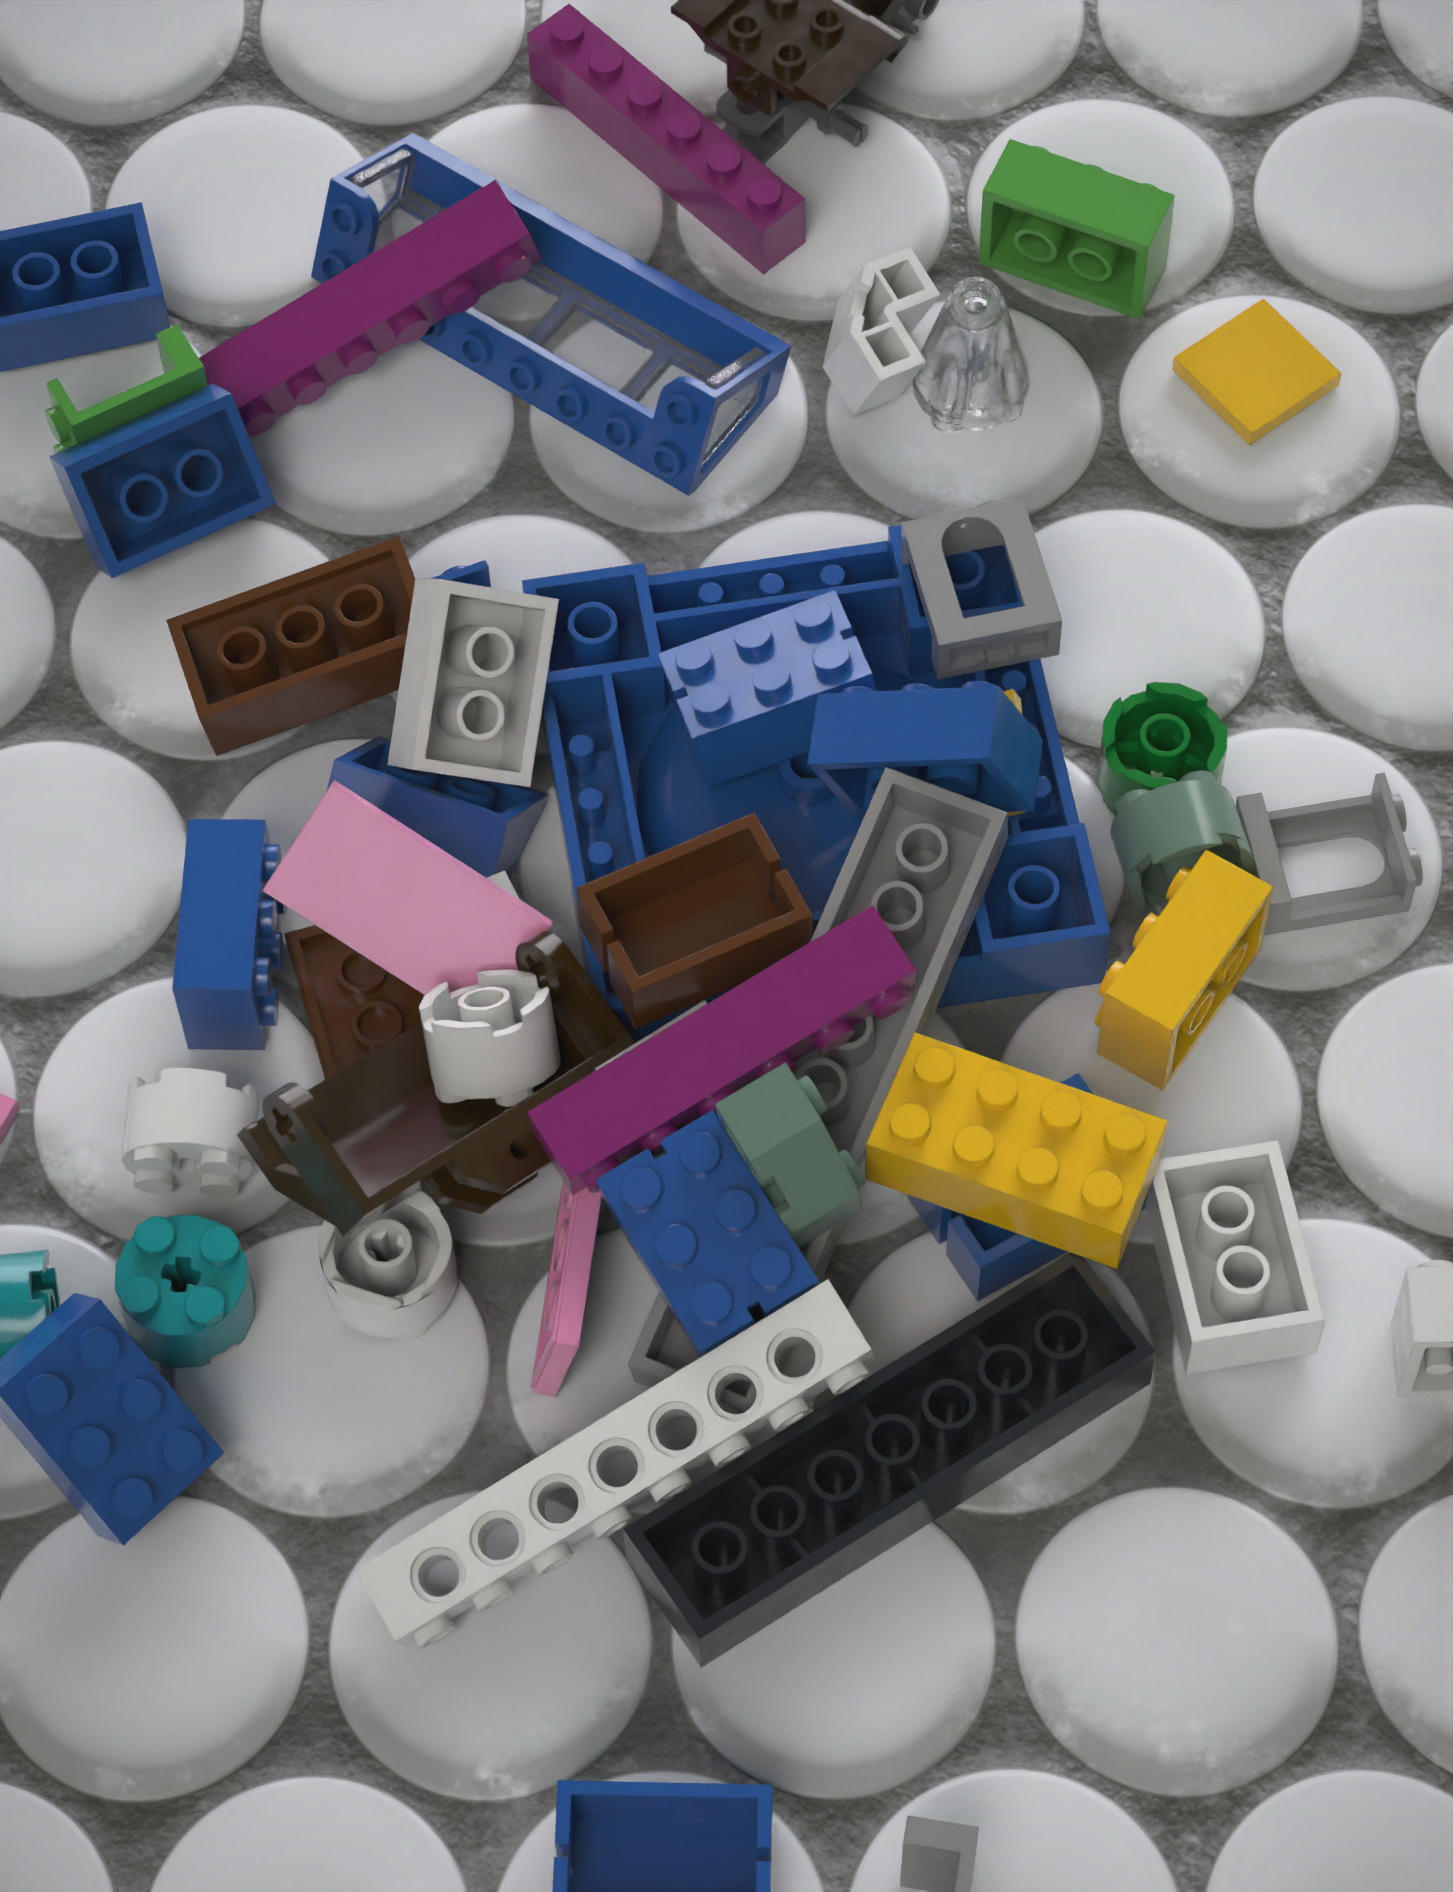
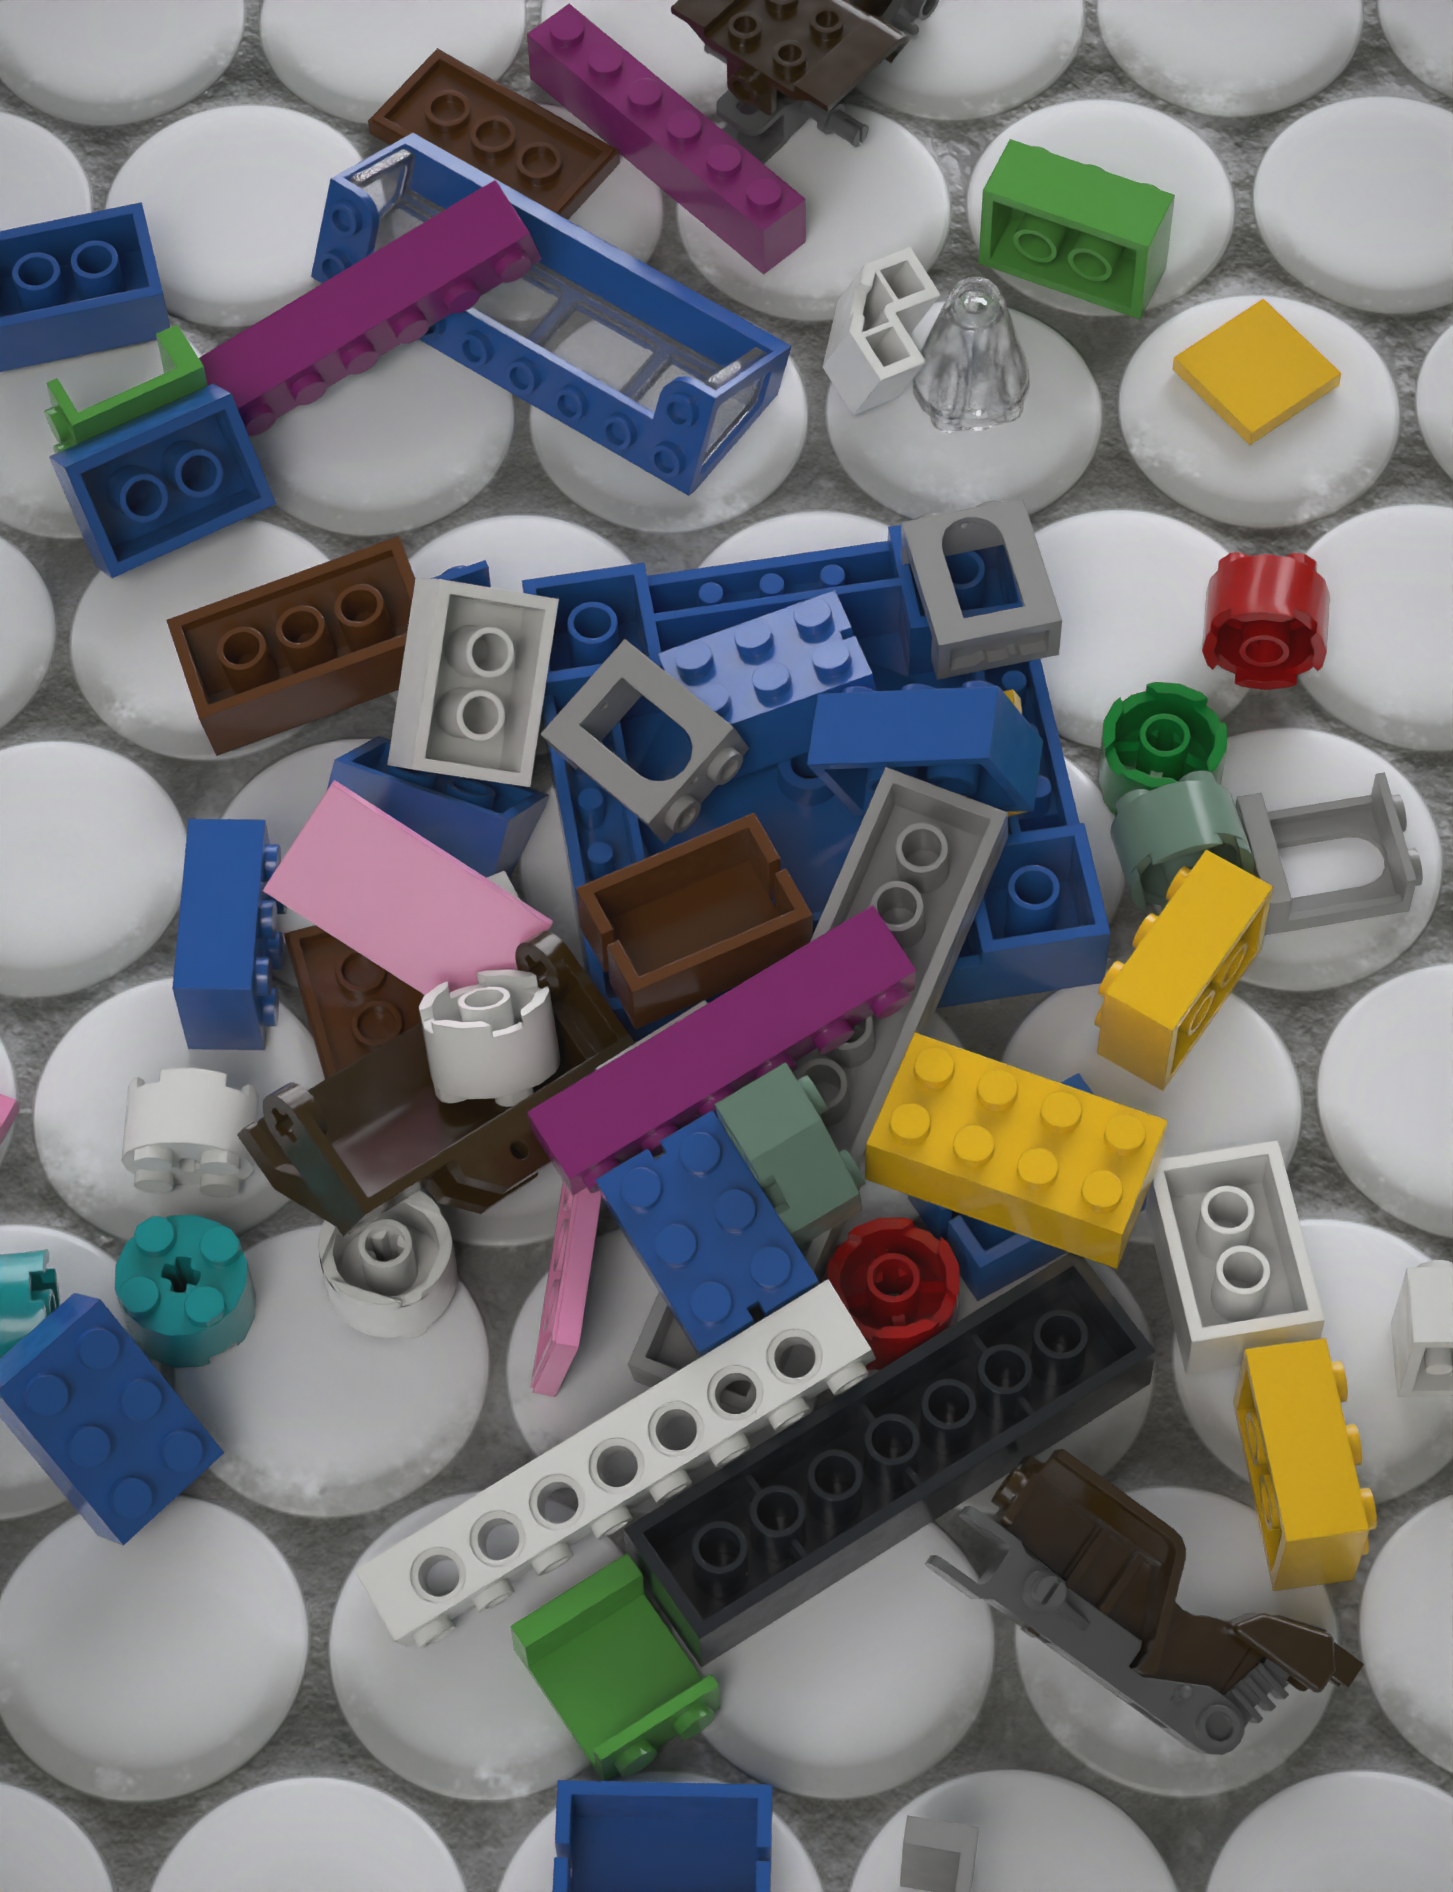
none -> reddish brown tile [368,48,620,220]
none -> bright green panel [510,1553,720,1781]
none -> light grey panel [541,639,749,844]
none -> red brick [826,1217,960,1370]
none -> dark brown piece [925,1449,1364,1755]
none -> red brick [1202,552,1330,690]
none -> yellow brick [1233,1338,1377,1591]

